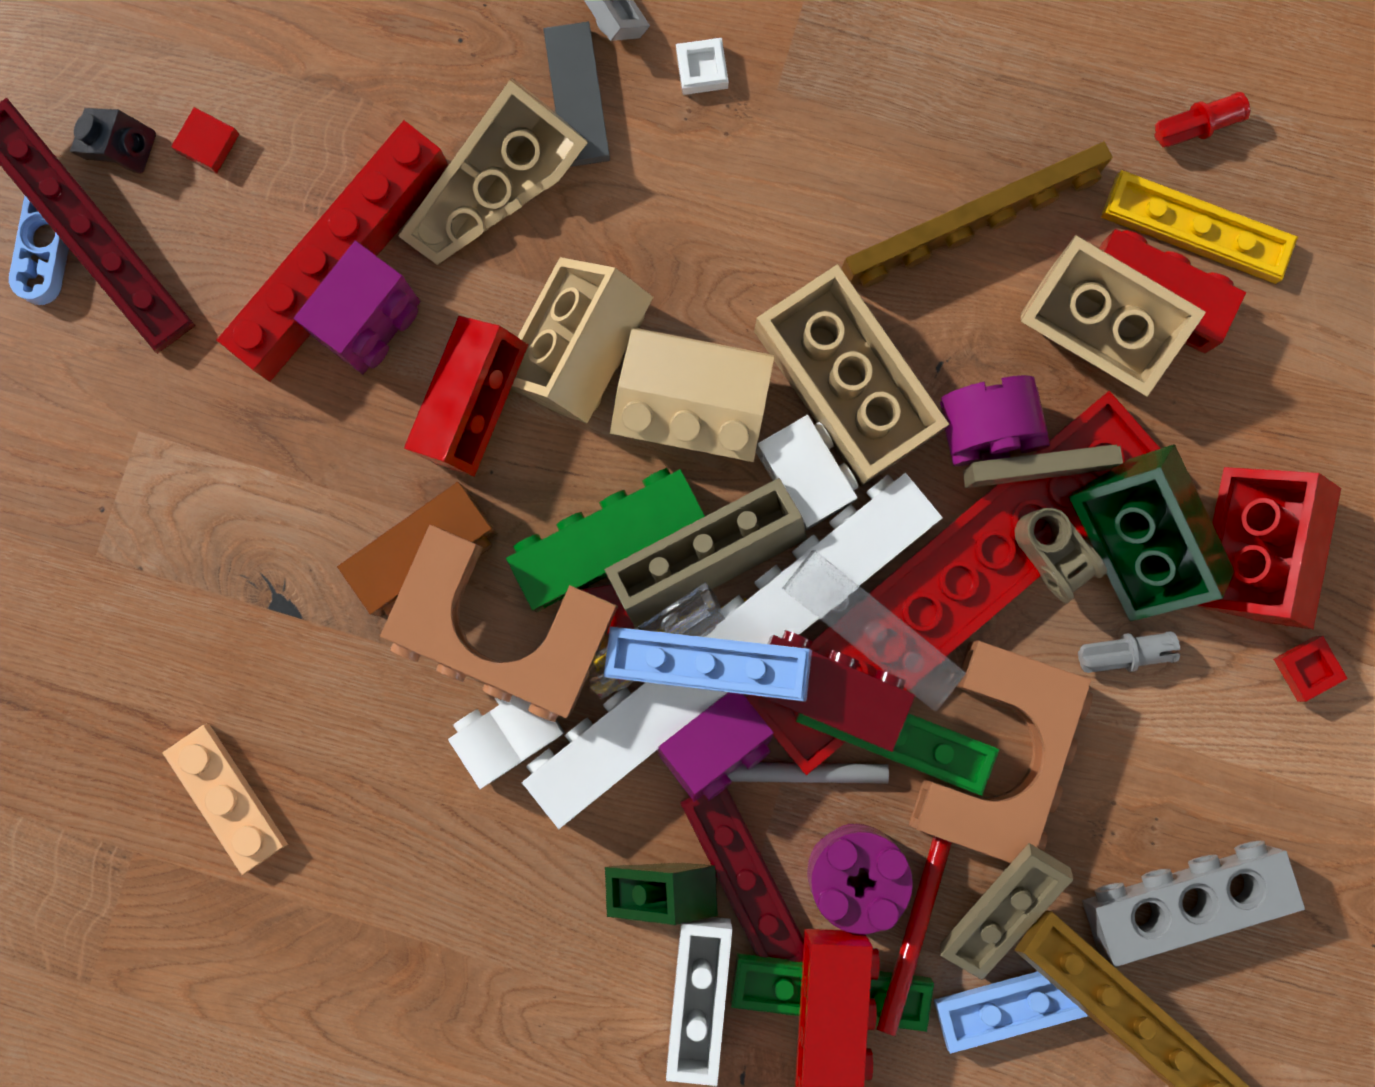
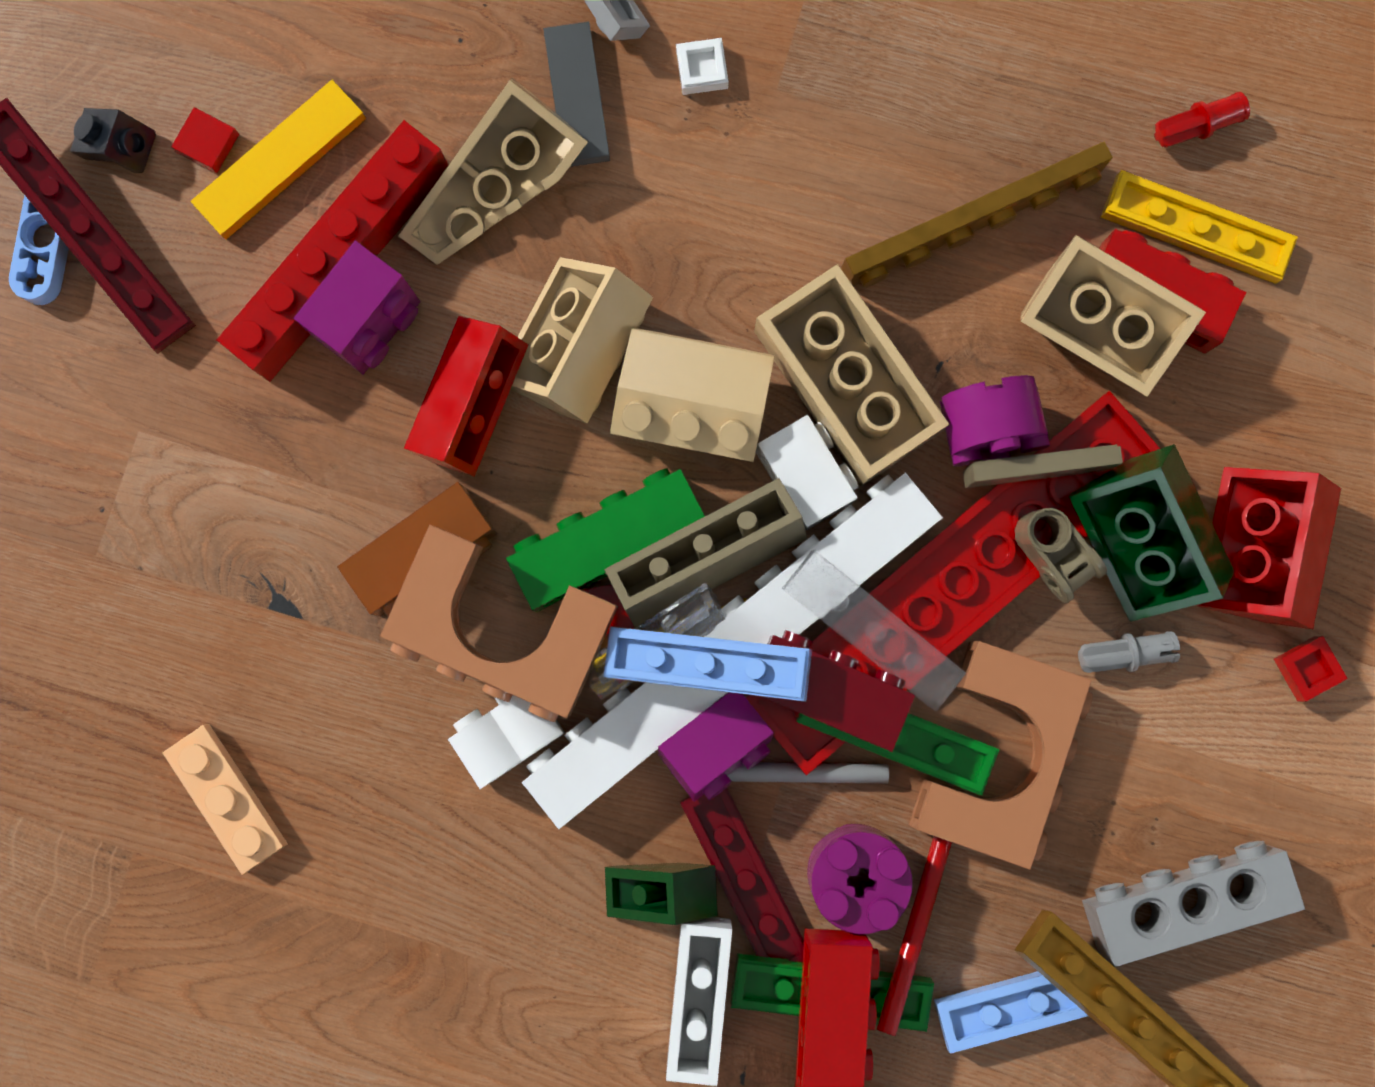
dark tan plate [940,843,1073,980] -> none
none -> yellow tile [190,79,366,240]

